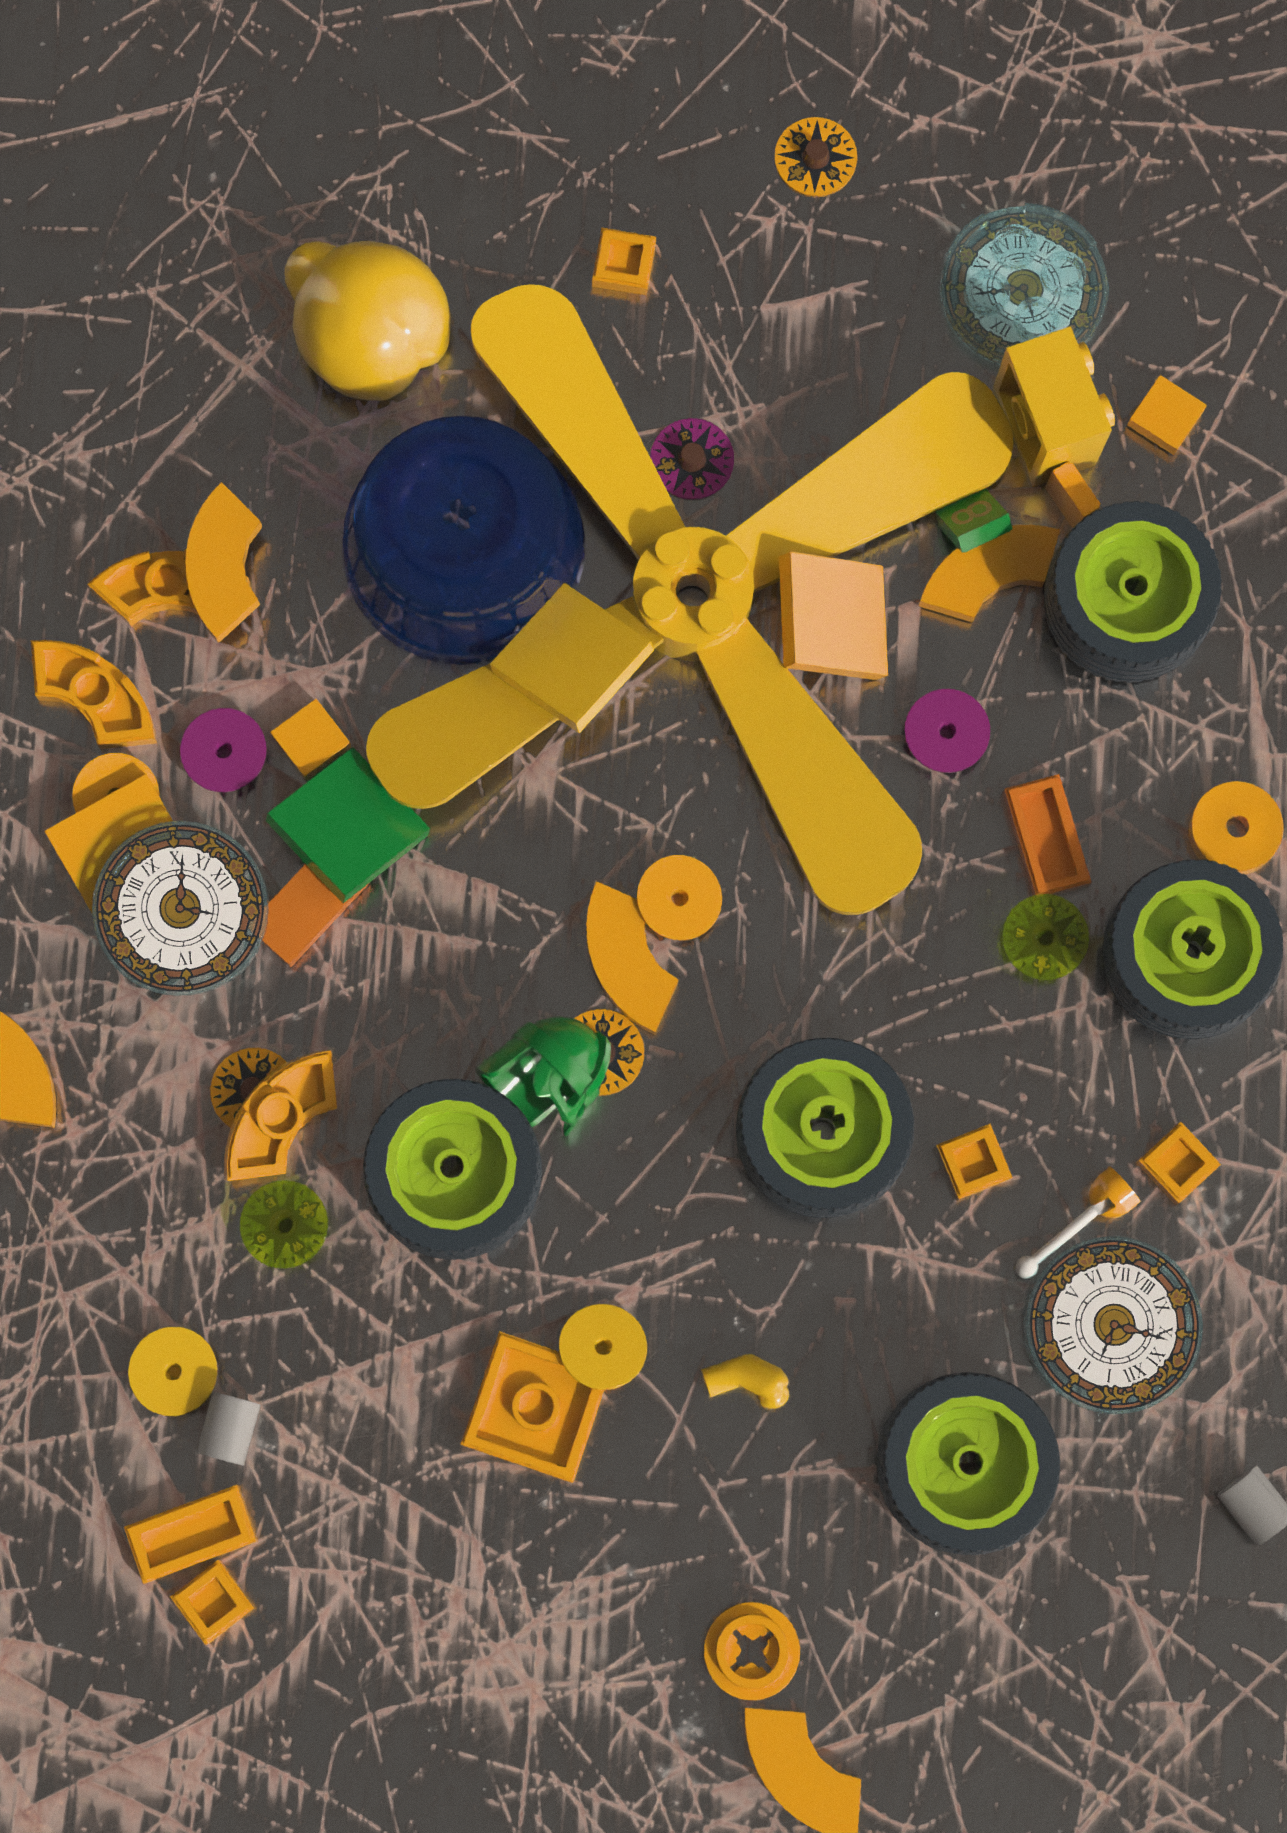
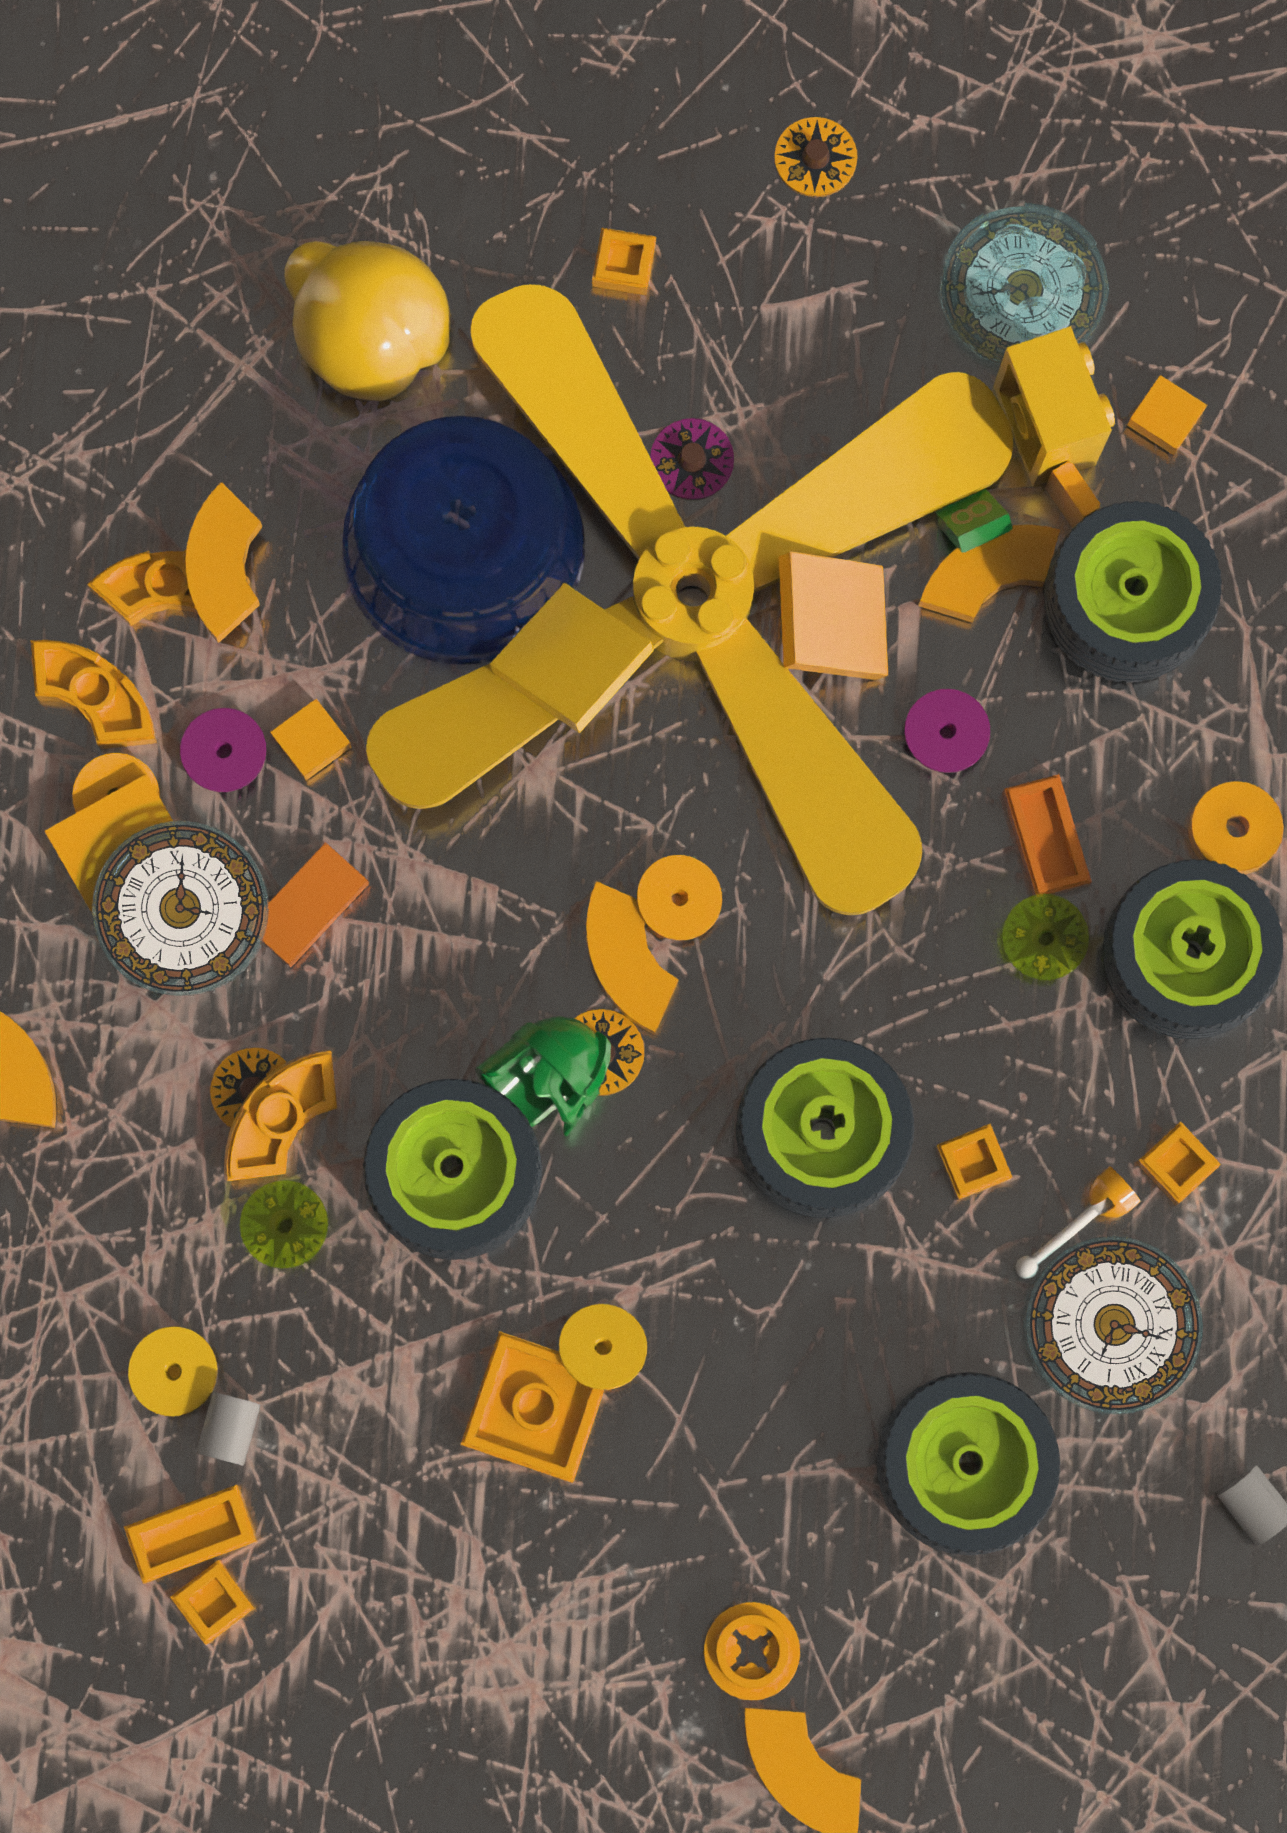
green tile [265,747,430,903] -> none
yellow arm [701,1354,789,1409] -> none

